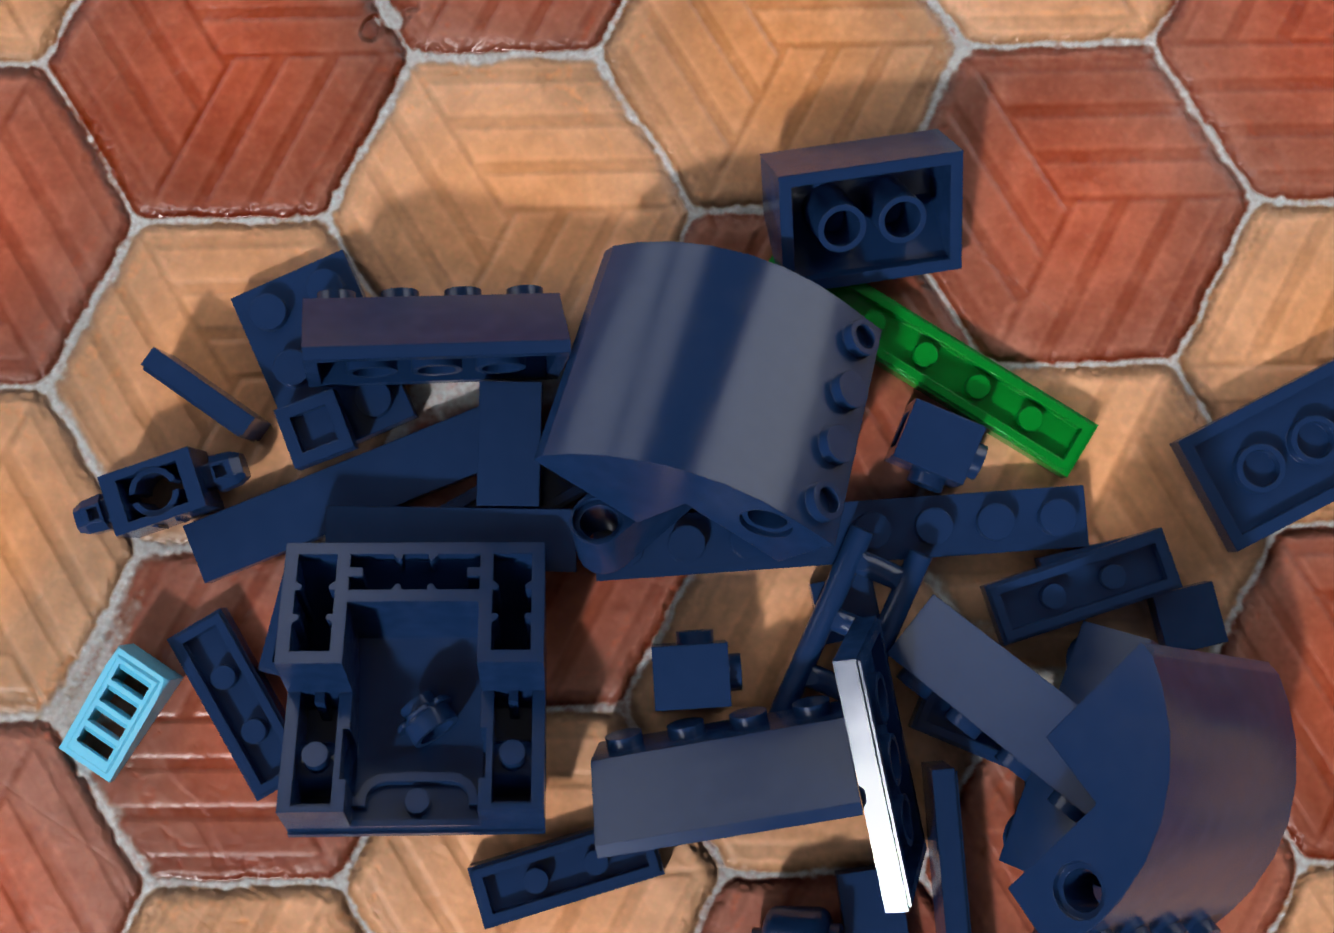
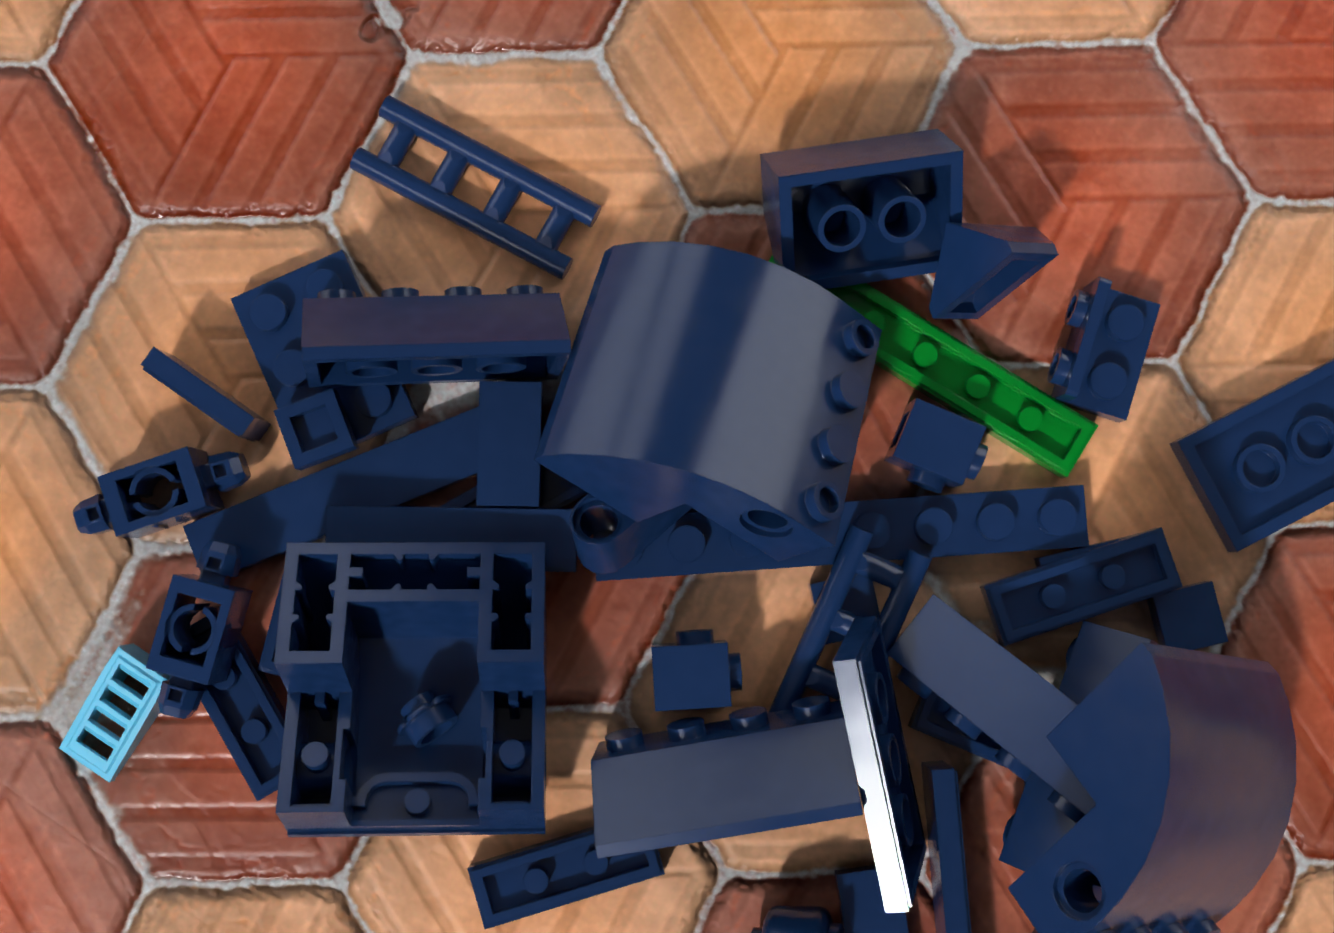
none -> dark blue piece [146,540,253,719]
none -> dark blue bar [350,95,602,280]
none -> dark blue slope [929,222,1059,319]
none -> dark blue bracket [1047,276,1161,423]

